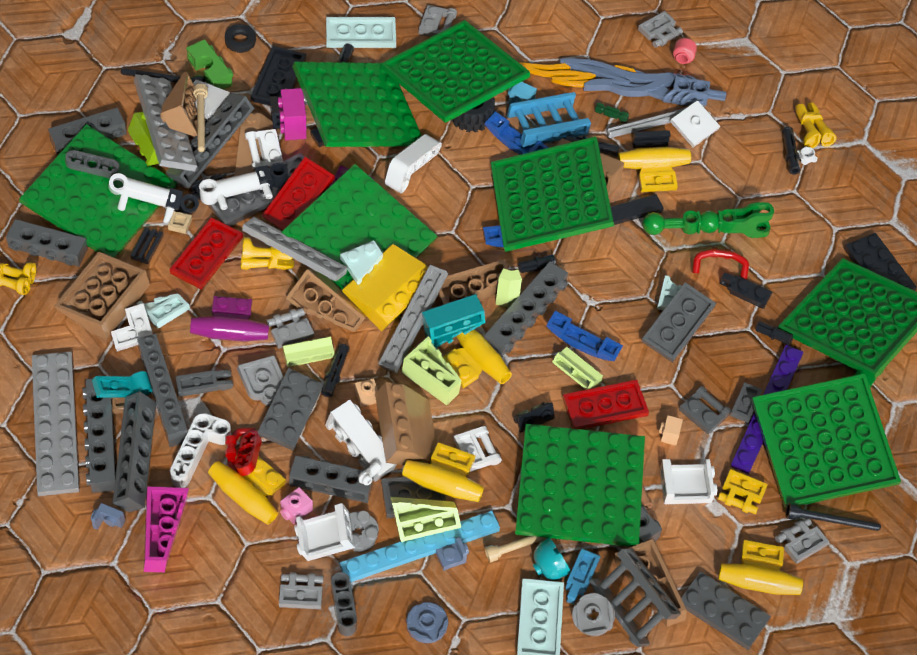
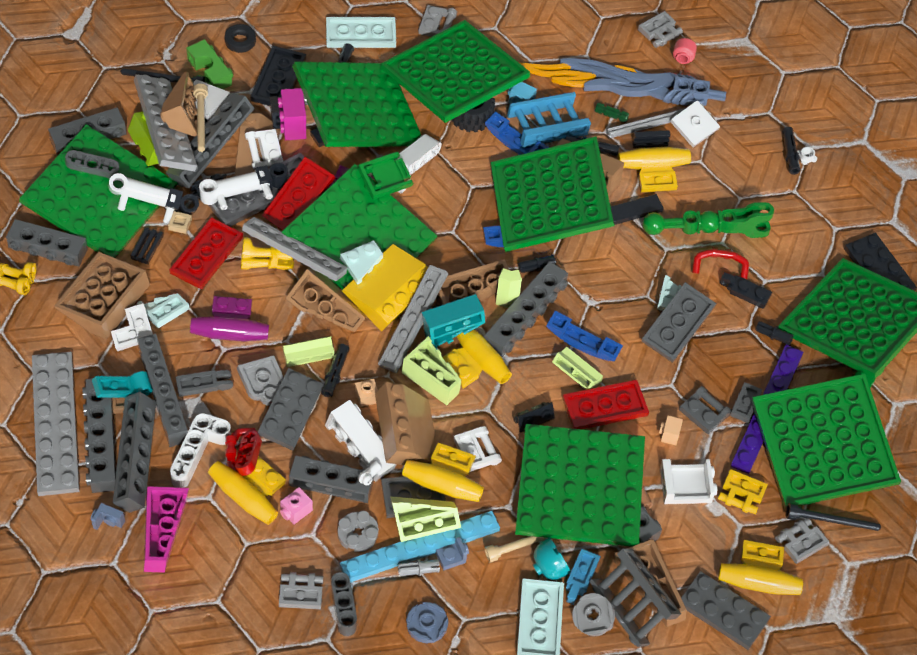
light grey plate [266,308,314,349] -> none
white panel [294,503,354,561] -> none
yellow piece [795,102,836,148] -> none
none -> green container [358,152,414,200]
none -> light grey axle [398,559,440,576]

